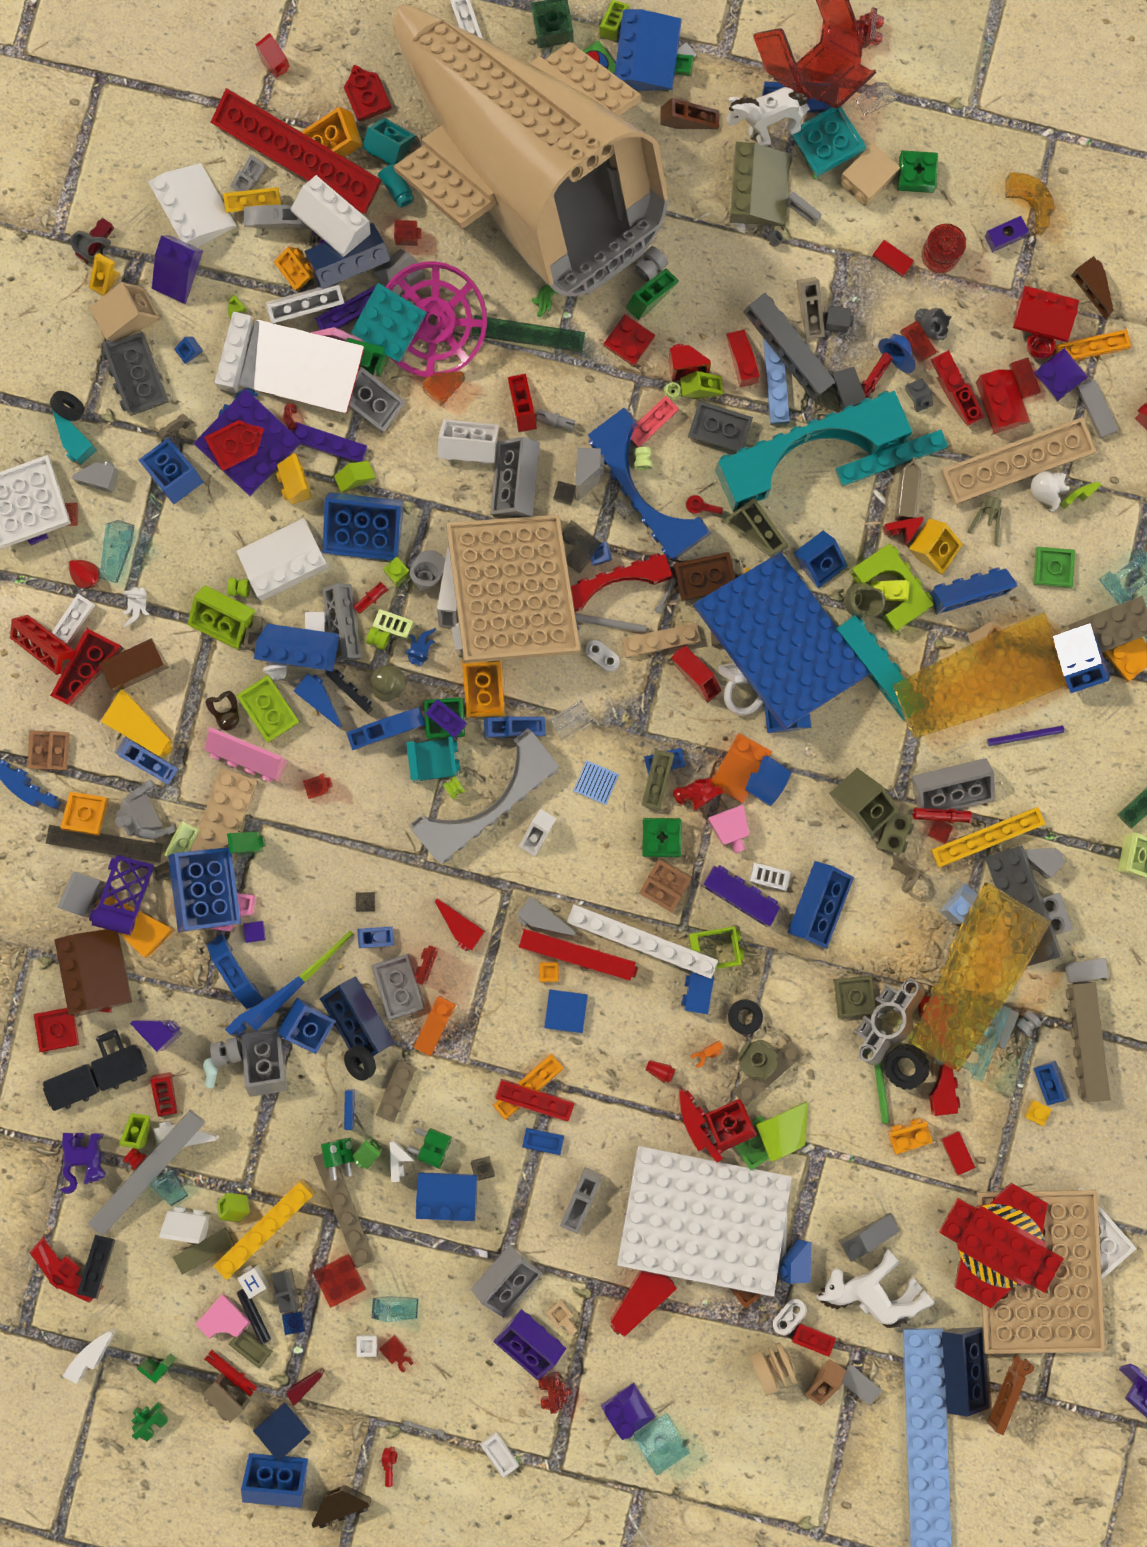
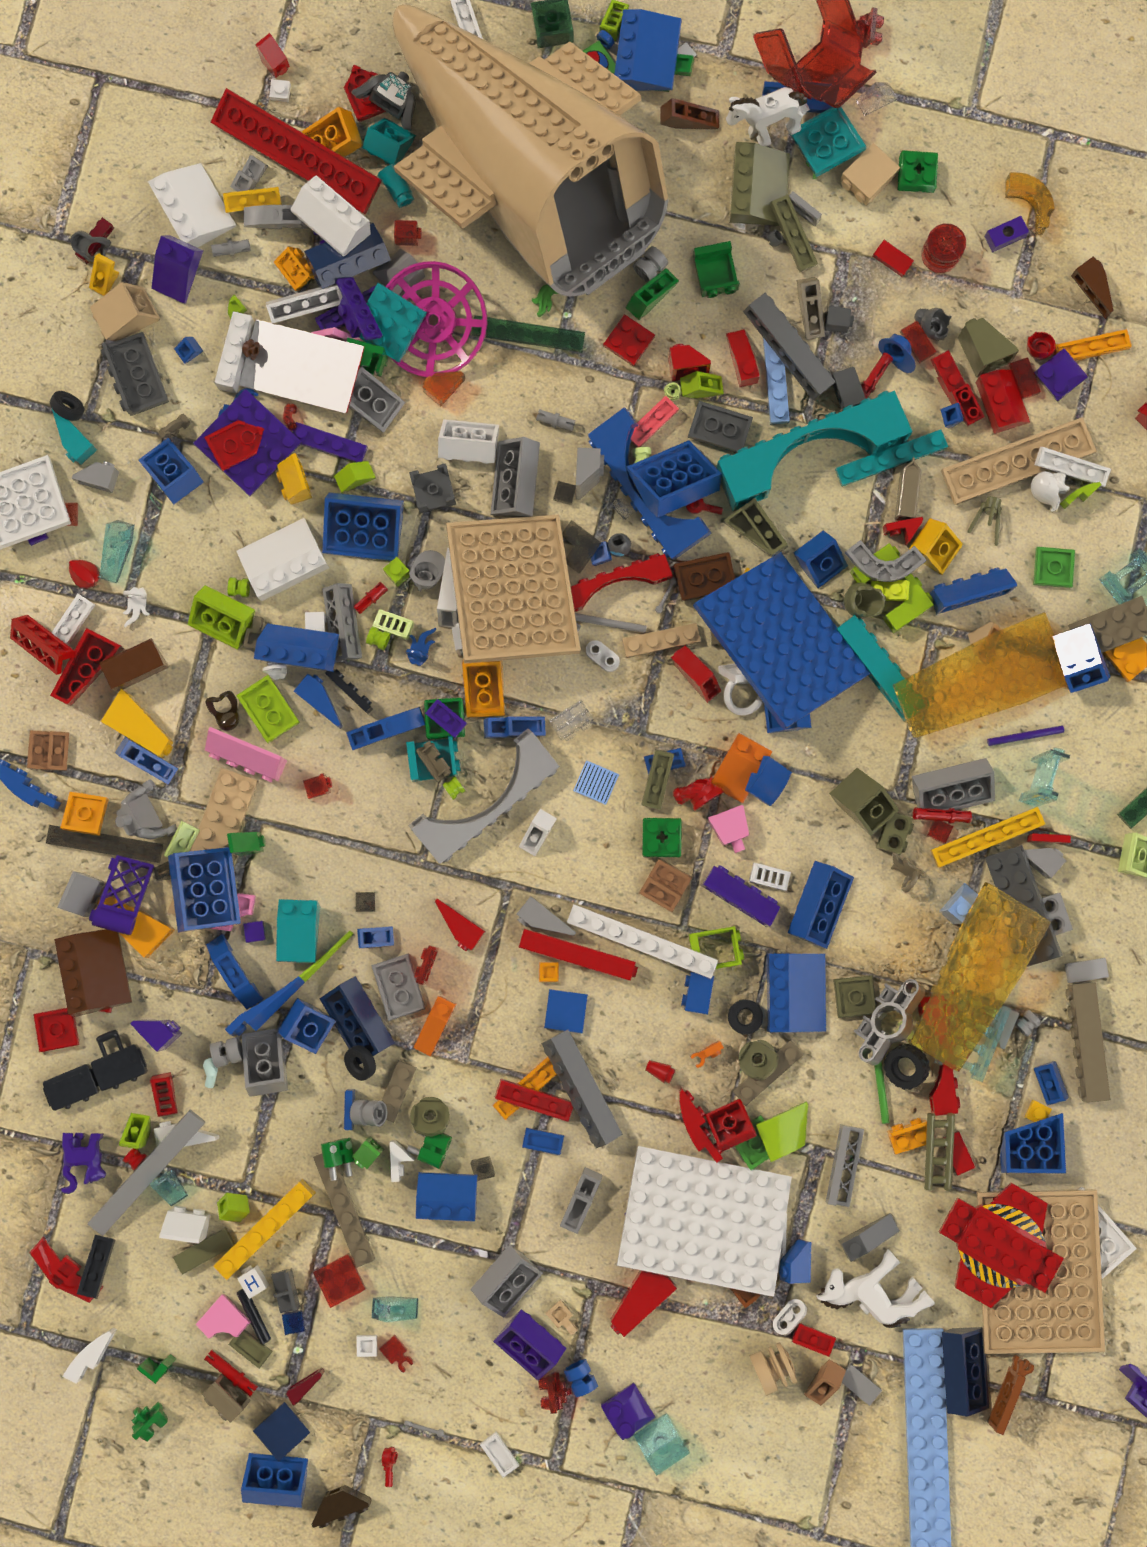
olive hair [370,665,406,702] -> none
red slope [508,374,537,432] -> none
dark grey bracket [905,378,933,412] -> none
red slope [1013,285,1079,342] -> none
light grey tile [1076,380,1119,439] -> none
none -> light grey pin [211,239,251,257]
none -> reddish brown plate [242,339,260,360]
none -> white plate [269,79,291,102]
none -> teal slope [276,899,320,963]
none -> dark purple bracket [336,277,382,340]
none -> light grey wheel [350,1099,387,1127]
none -> dark grey torso [351,72,416,131]
none -> dark grey panel [409,463,456,514]
none -> olive plate [410,1097,450,1136]
none -> dark tan hinge [416,741,451,782]
none -> dark grey brick [541,1030,623,1148]
none -> blue wheel [564,1359,598,1397]
none -> blue tile [597,30,615,49]
none -> dark grey piece [608,533,632,557]
none -> blue slope [627,440,722,518]
none -> green panel [693,241,740,298]
none -> blue slope [767,954,826,1032]
none -> olive plate [770,195,818,273]
none -> light grey fence [826,1124,864,1207]
none -> light grey plate [845,540,927,582]
none -> olive bar [924,1113,955,1191]
none -> blue slope [940,403,964,428]
none -> olive slope [958,318,1019,377]
none -> blue wedge [1000,1113,1066,1174]
none -> clear light blue fence [1019,748,1070,807]
none -> red tile [1027,833,1071,844]
none -> white tile [1034,447,1111,487]

